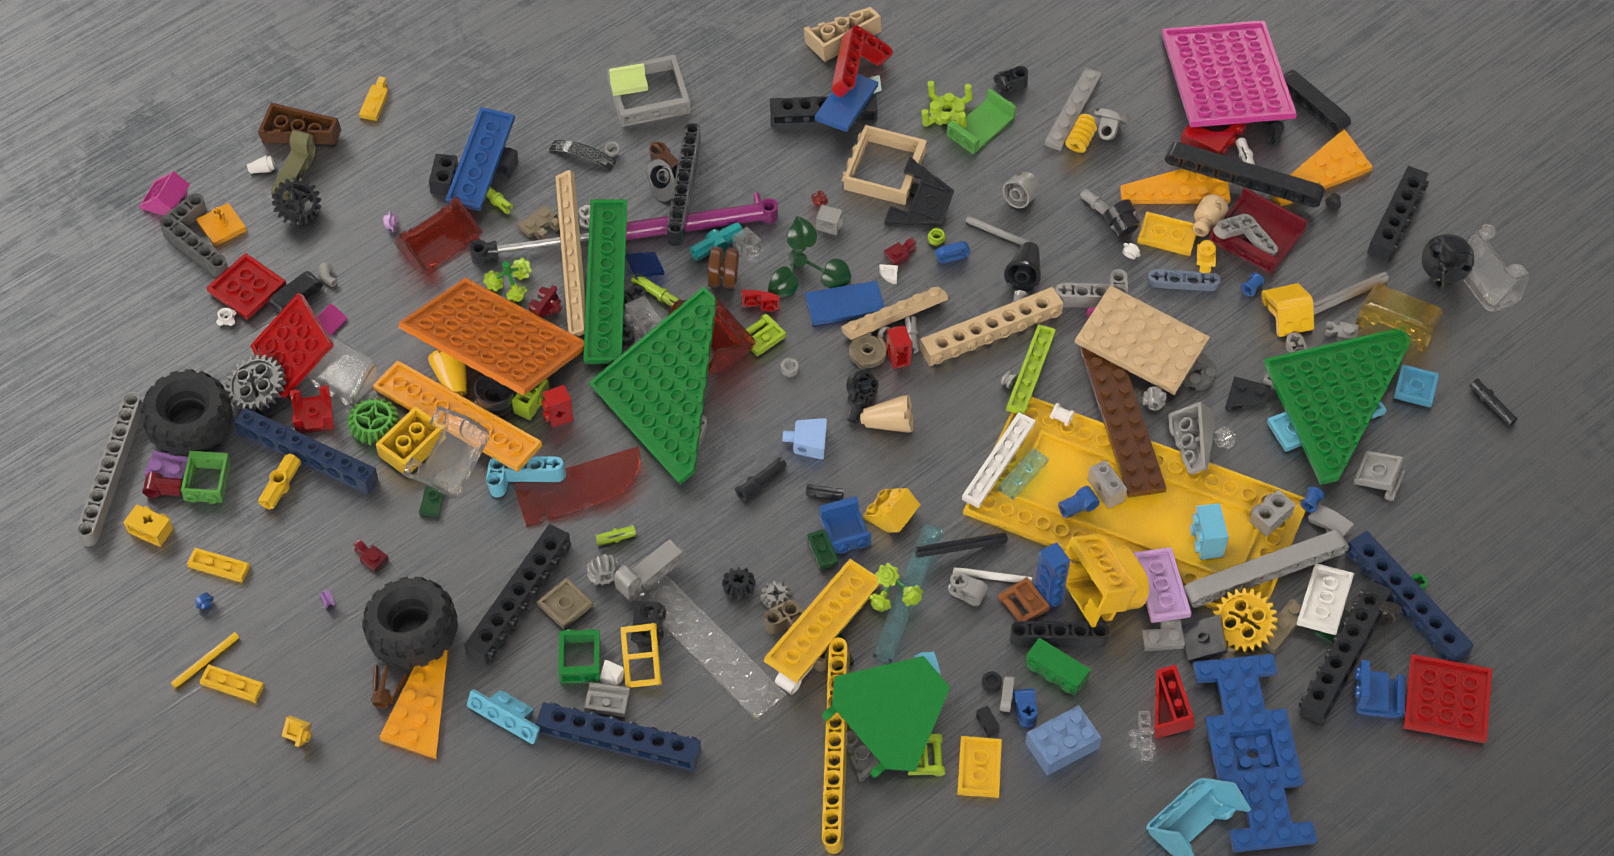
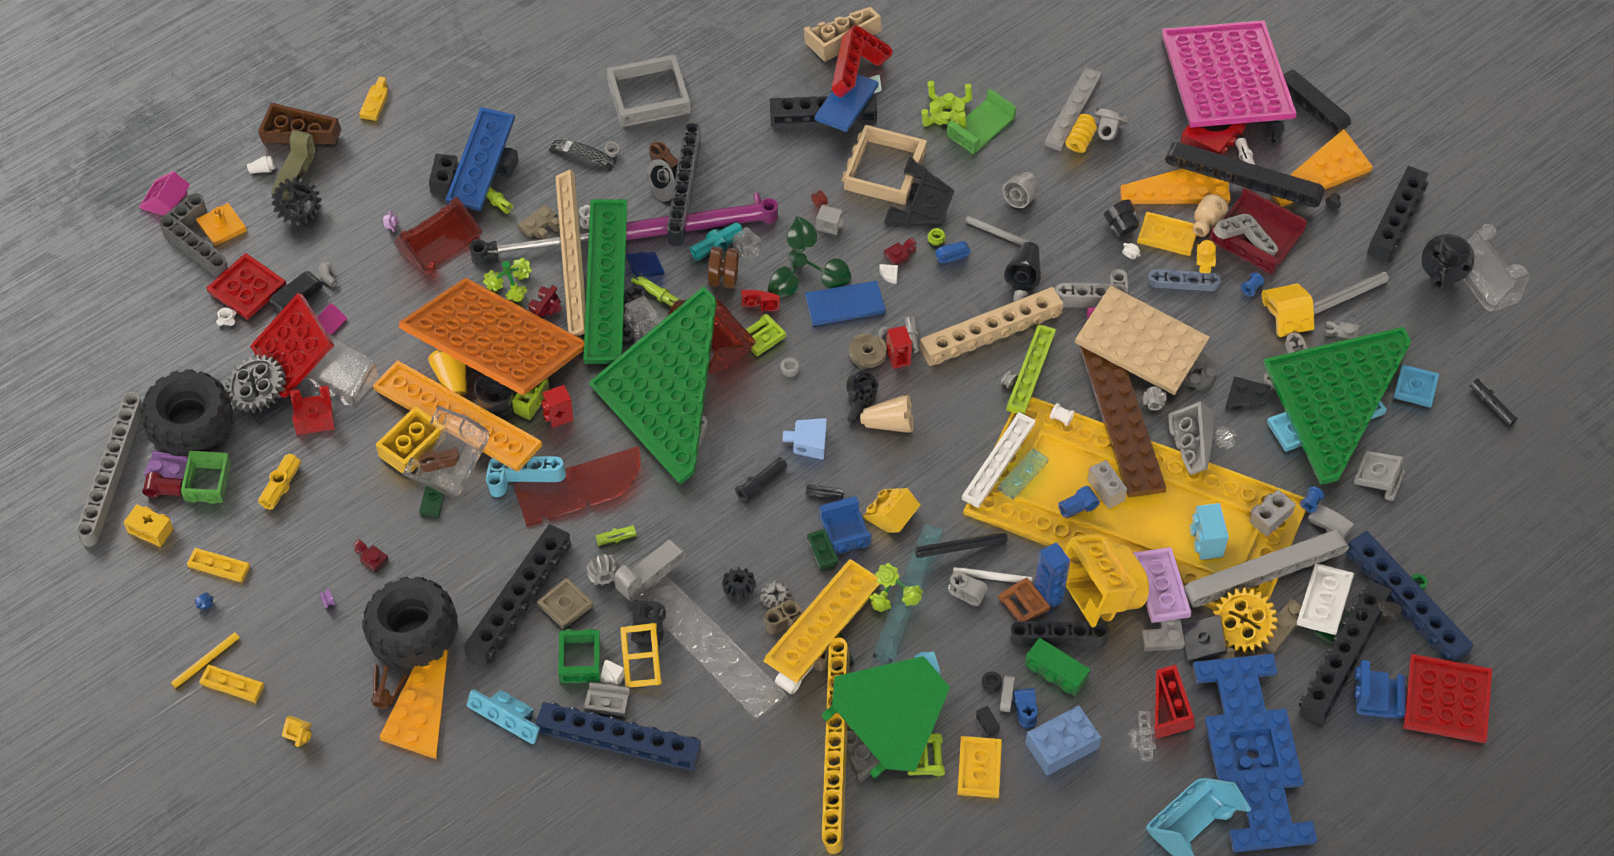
dark blue brick [234,408,378,495] -> none
bright green gear [347,397,400,446] -> none
yellowish green panel [609,63,648,96] -> none
tan plate [841,286,948,340] -> none
black piece [993,66,1028,95] -> none
light grey axle [1080,188,1110,215] -> none
clear yellow windscreen [1356,284,1443,353] -> none
none -> reddish brown piece [418,447,460,472]

